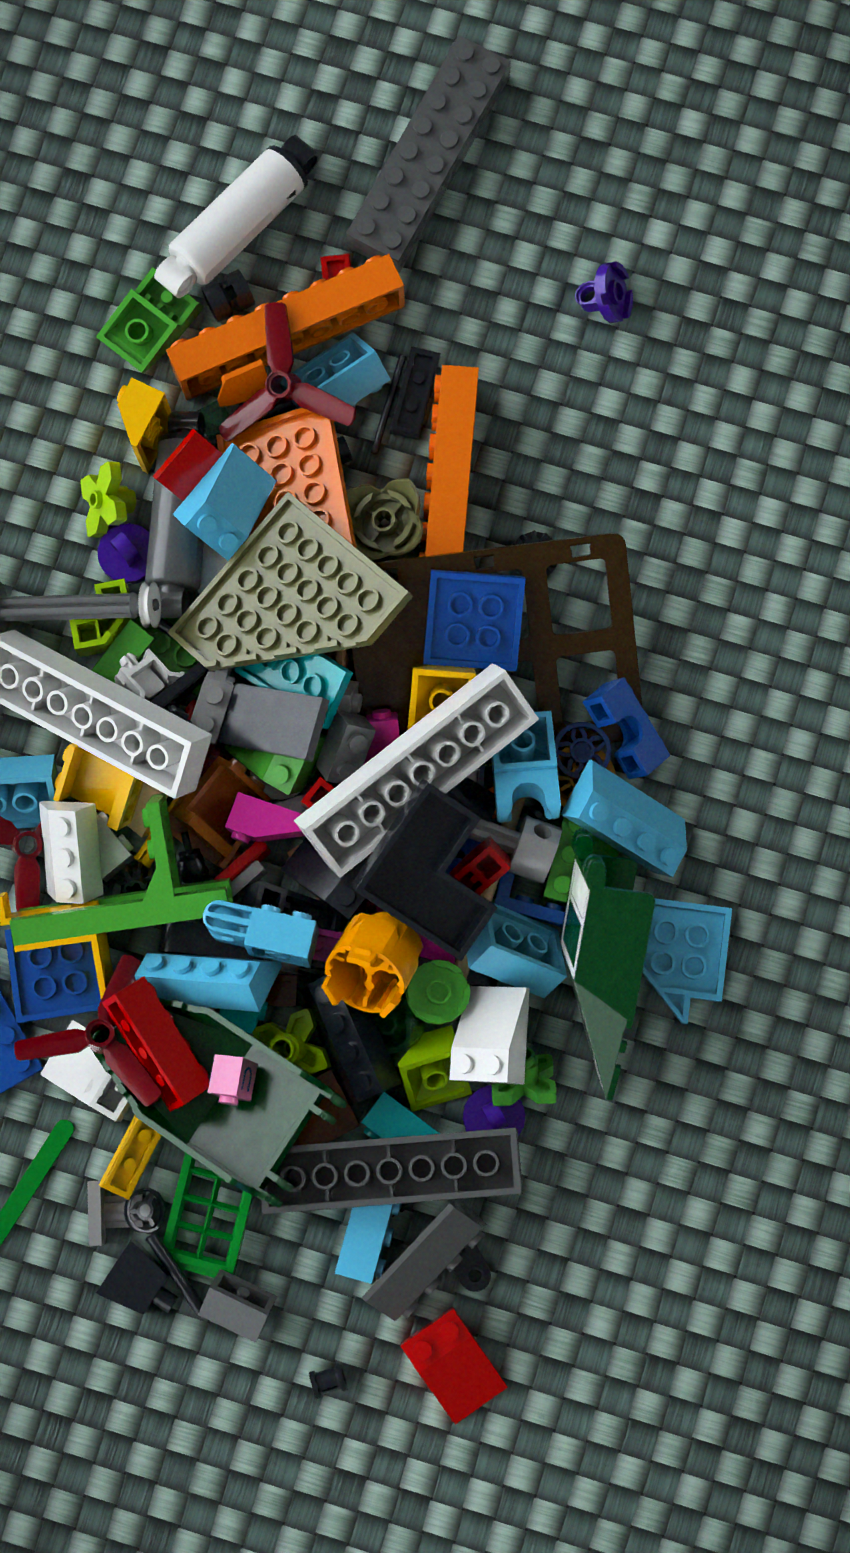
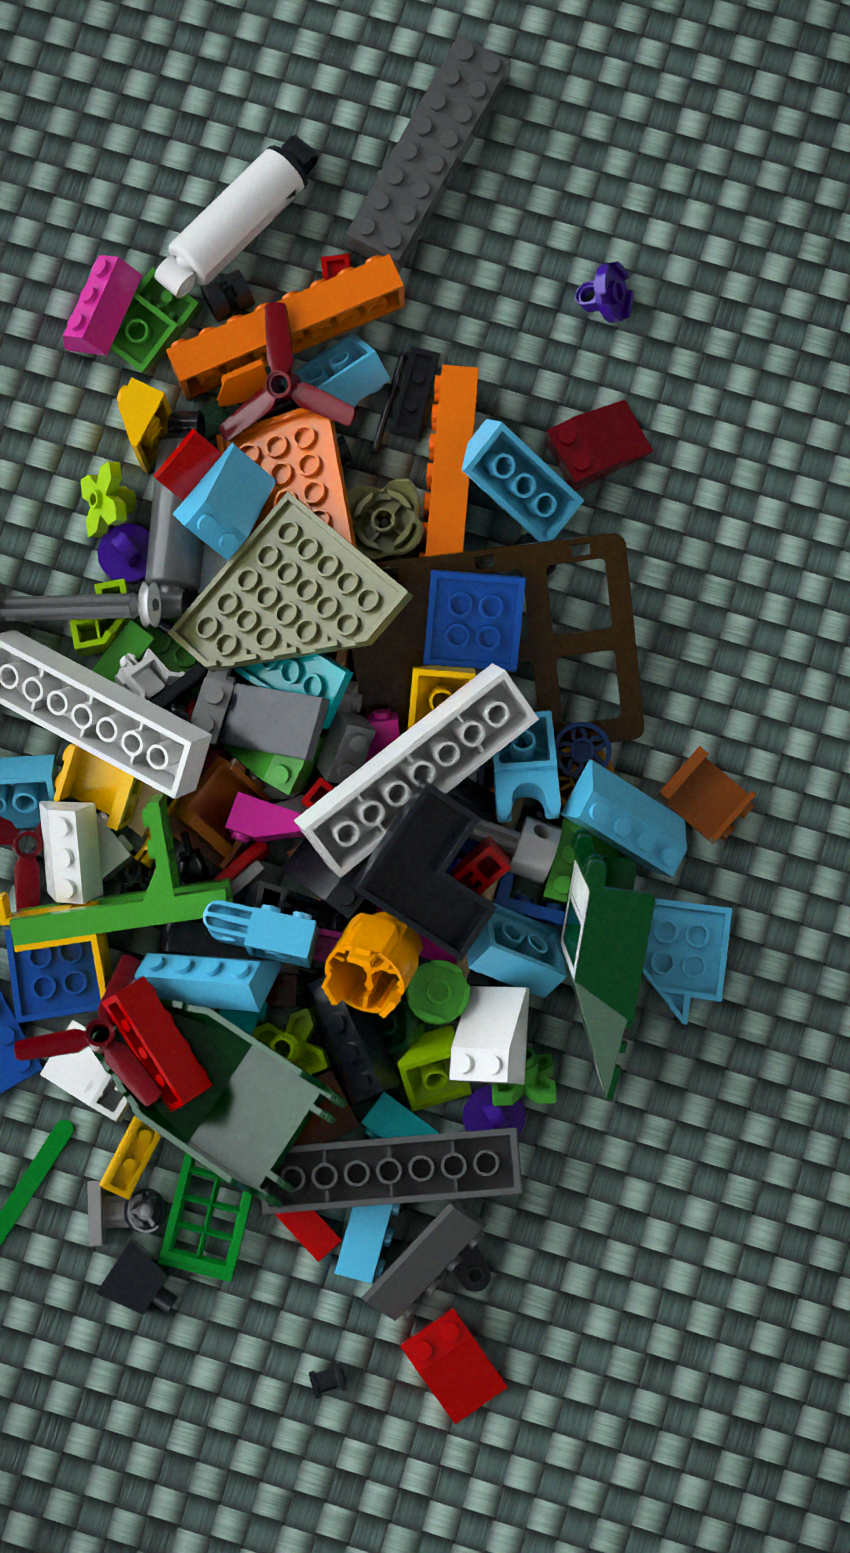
black piece [146,1232,203,1318] -> none
dark grey brick [198,1269,278,1343] -> none
bright pink brick [208,1054,258,1106] -> none
blue arch [582,677,671,780] -> none
none -> dark pink slope [63,255,143,356]
none -> red tile [275,1211,342,1262]
none -> medium azure slope [462,419,584,542]
none -> dark red slope [545,400,653,492]
none -> dark orange panel [656,746,757,844]

